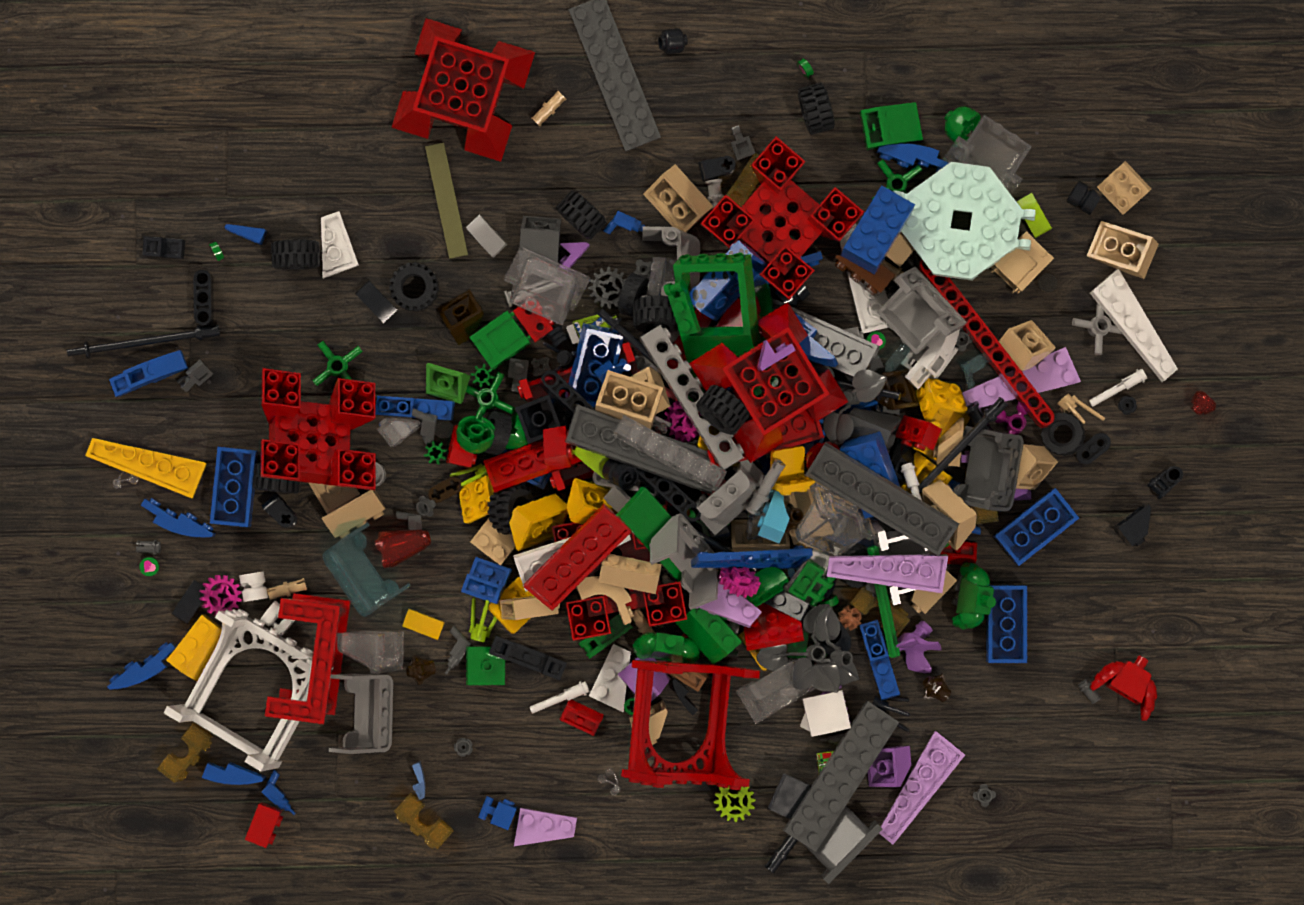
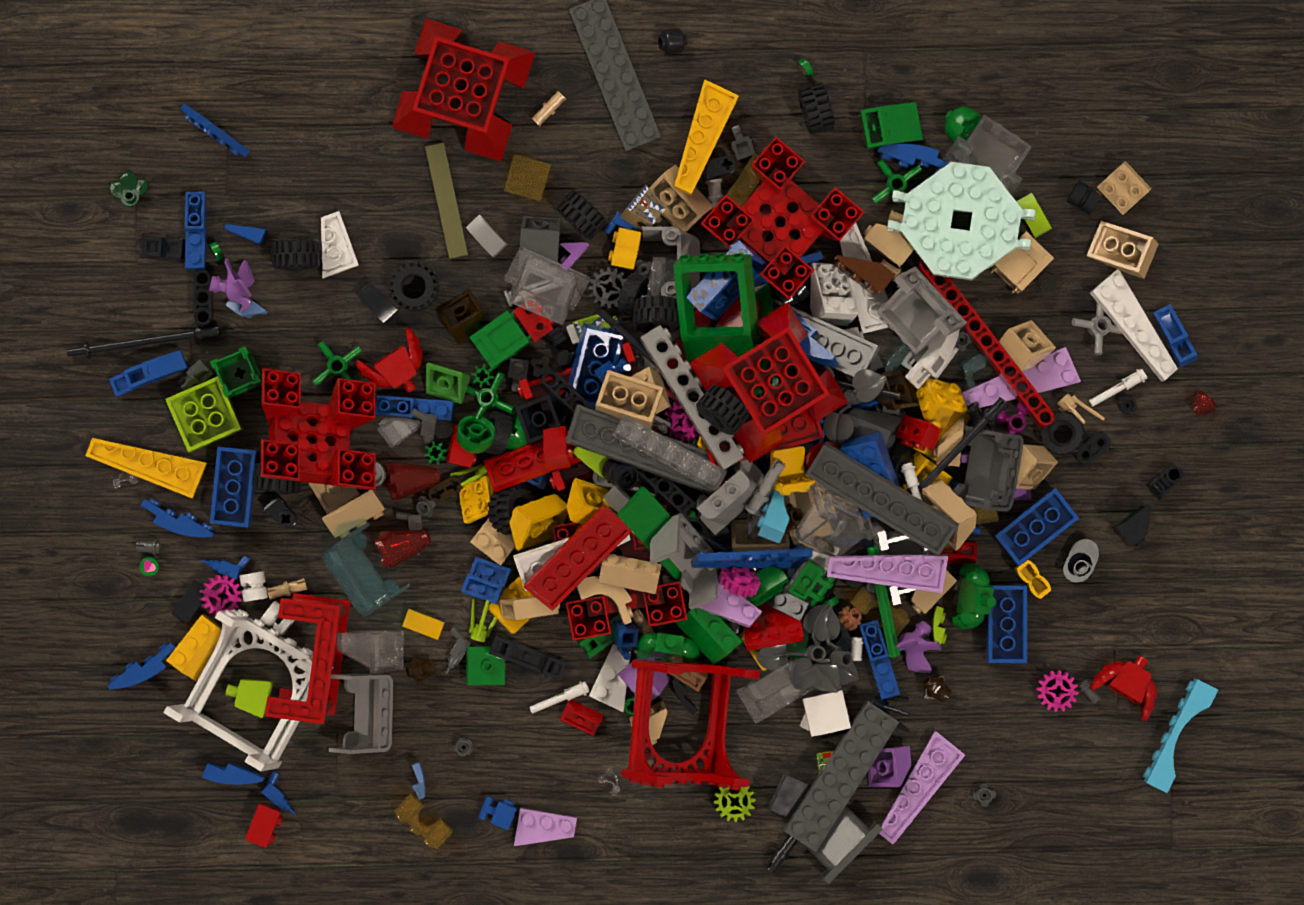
clear yellow arch [157,722,213,783] -> none
green plate [664,280,701,337] -> none
medium lavender slope [757,340,796,371] -> none
blue brick [841,185,915,275] -> none
tile [866,331,886,350] -> none
none -> dark green plate [110,170,148,207]
none -> lime slope [165,376,244,452]
none -> blue plate [180,103,250,157]
none -> blue slope [185,192,207,270]
none -> blue piece [201,556,251,579]
none -> medium lavender animal [209,258,255,313]
none -> green container [210,346,262,398]
none -> medium blue slope [226,300,268,318]
none -> lime torso [226,679,273,718]
none -> red torso [355,328,423,393]
none -> clear red cone [386,462,440,500]
none -> clear yellow plate [504,154,551,202]
none -> yellow brick [608,227,642,271]
none -> blue brick [612,620,638,660]
none -> dark tan torso [619,185,669,231]
none -> yellow wing [674,80,739,196]
none -> white slope [810,263,858,326]
none -> white pin [850,637,864,661]
none -> lime slope [932,605,947,645]
none -> yellow brick [1015,560,1051,599]
none -> dark pink gear [1036,670,1079,712]
none -> piece [1063,539,1100,583]
none -> medium azure arch [1143,678,1218,793]
none -> blue slope [1153,304,1197,368]

